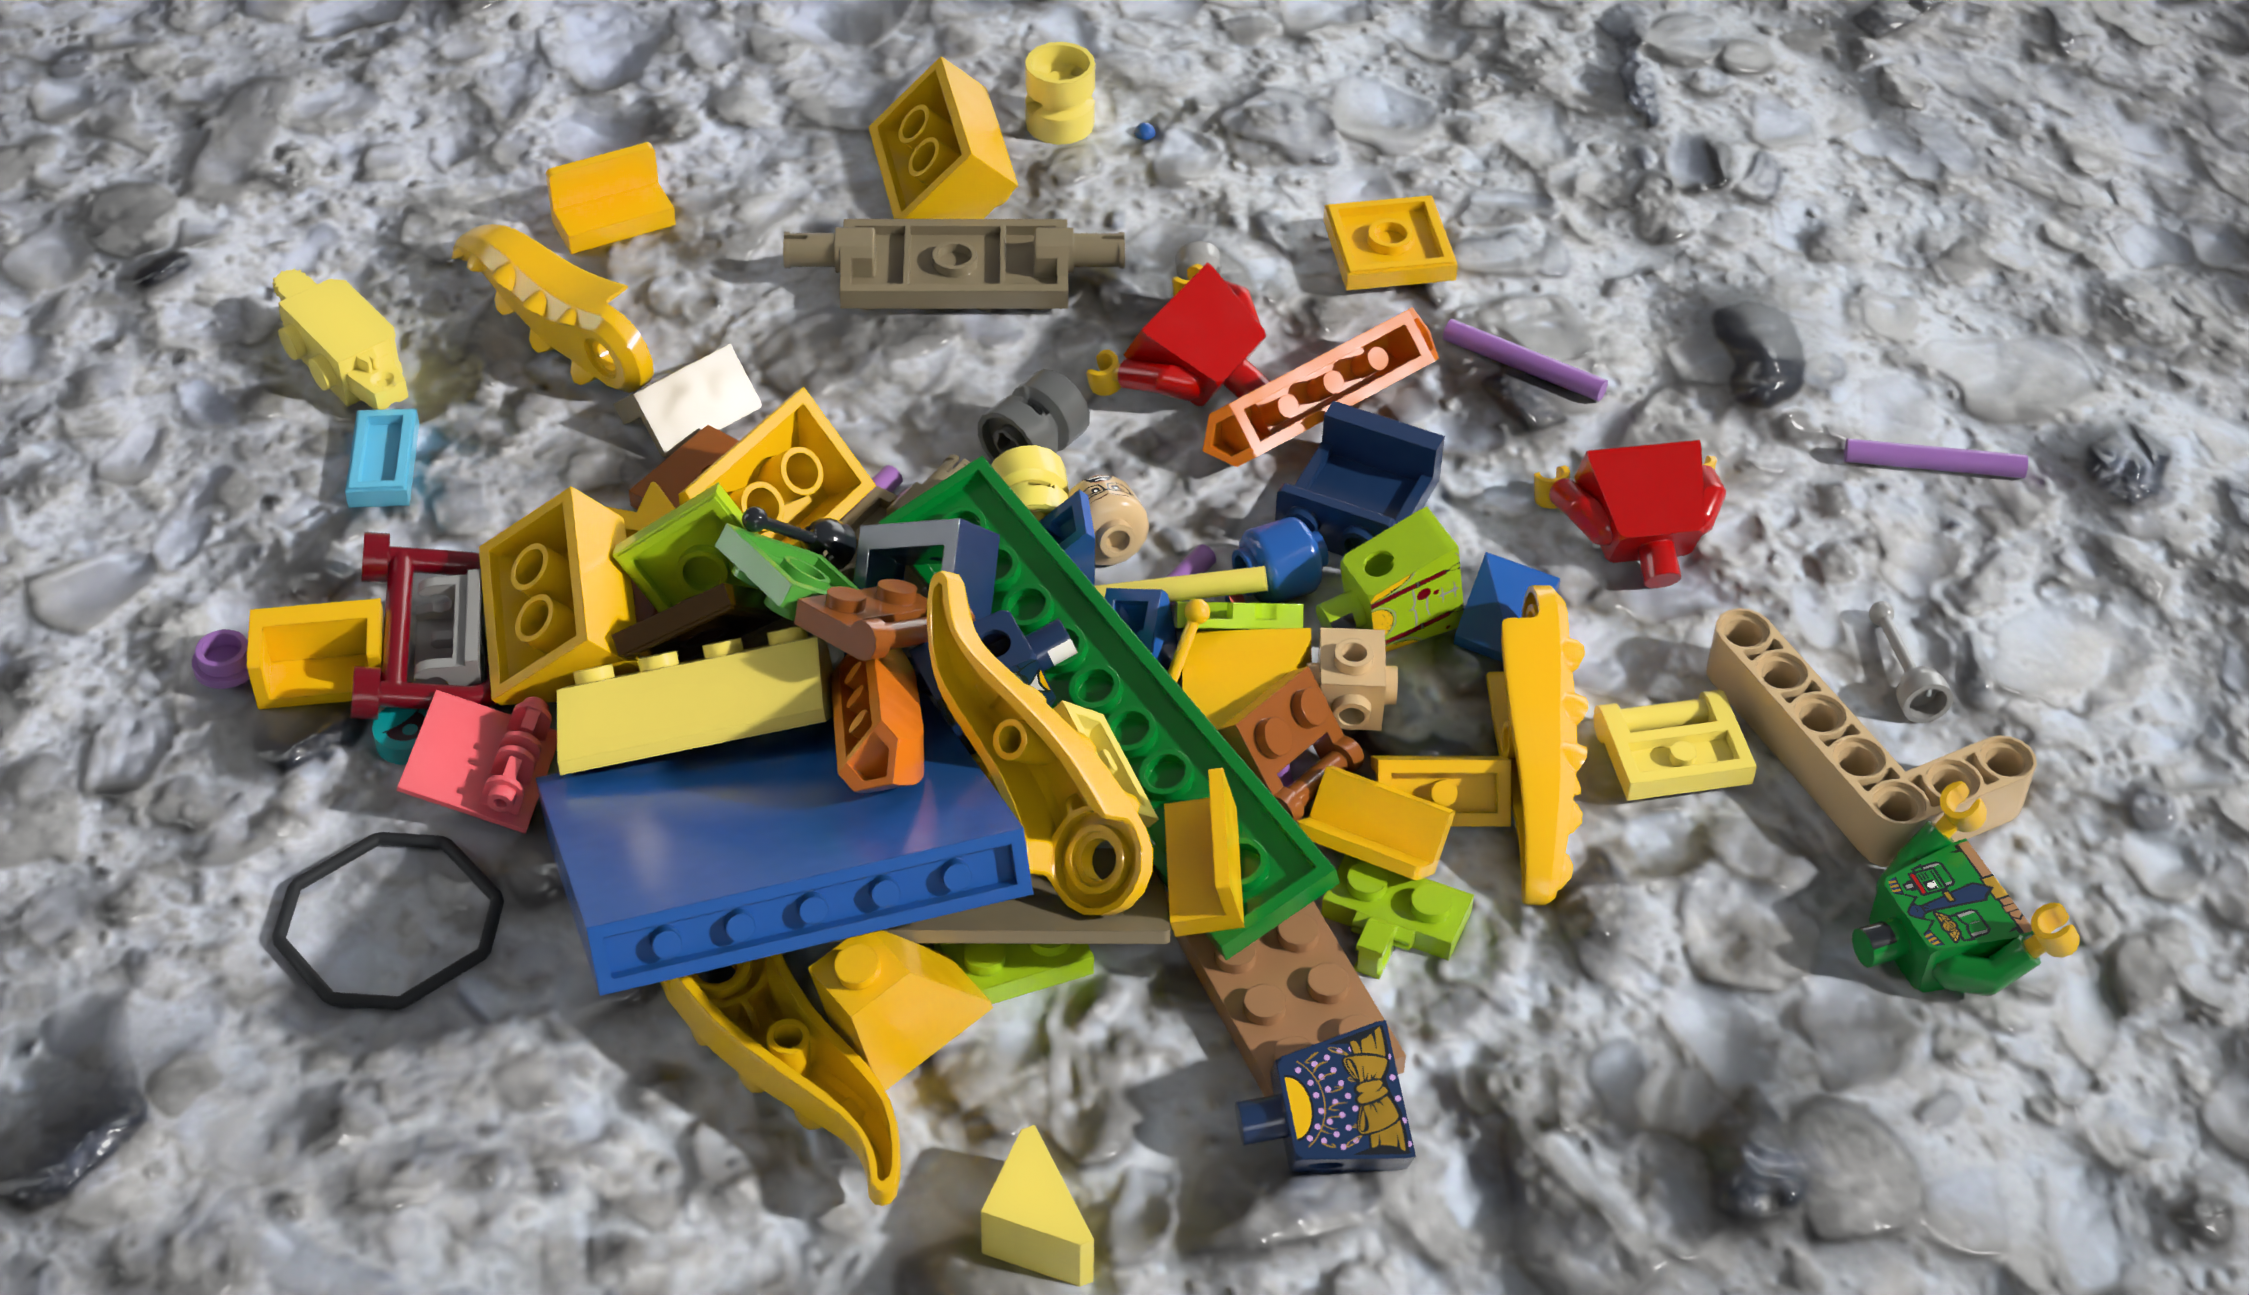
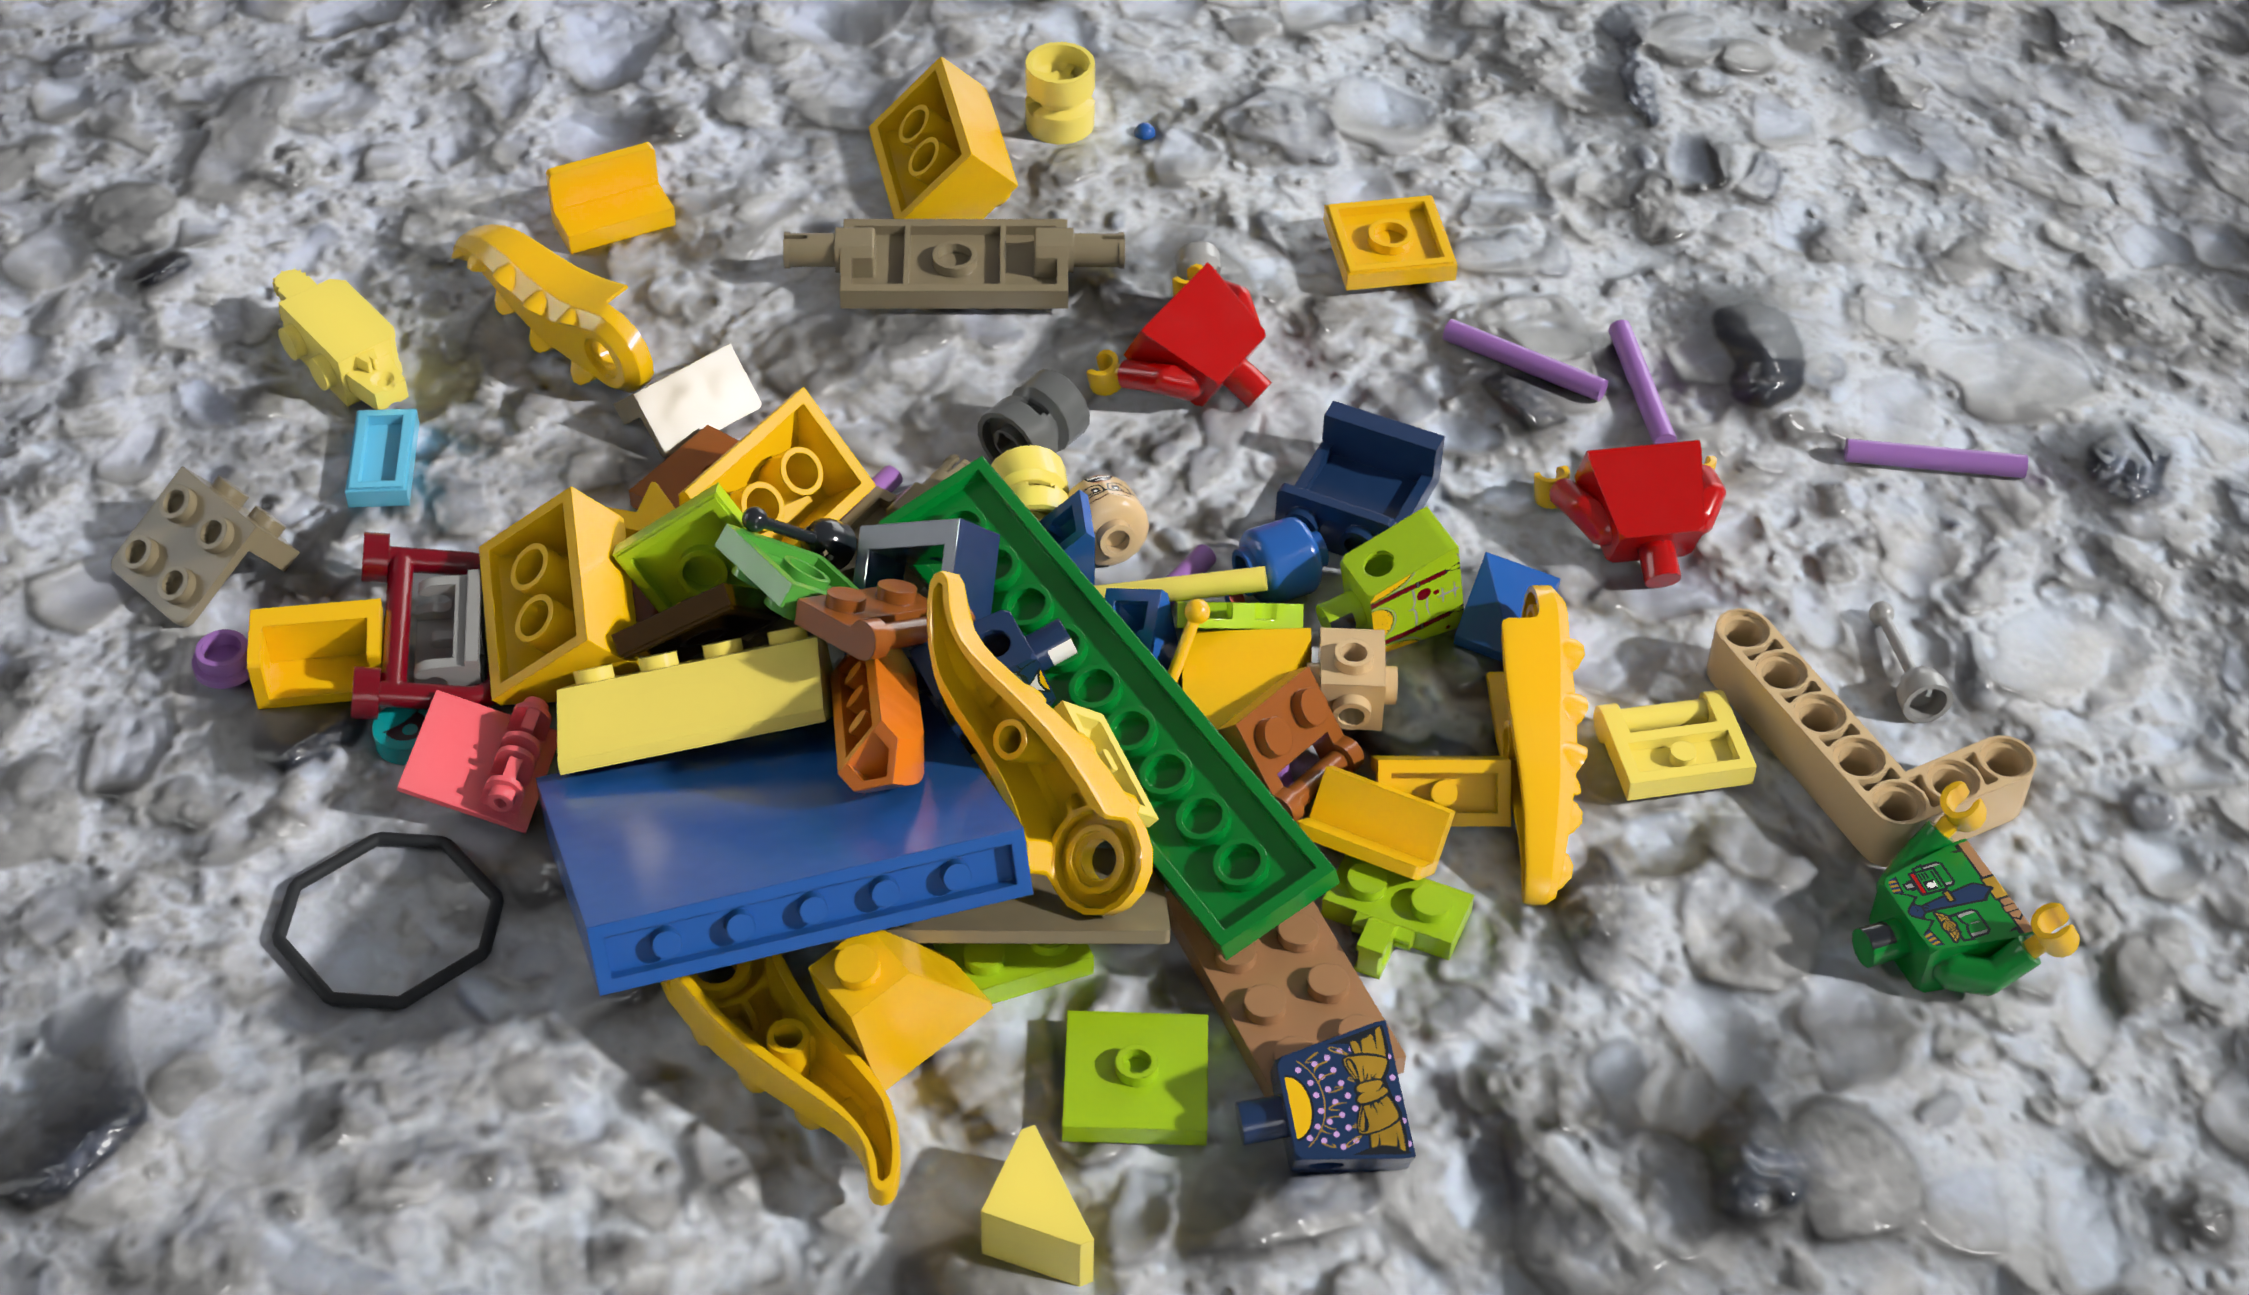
yellow panel [1164,767,1244,937] -> none
orange brick [1202,307,1439,467] -> none
none -> dark tan bracket [111,466,300,627]
none -> lime plate [1062,1010,1208,1146]
none -> medium lavender bar [1608,319,1677,444]

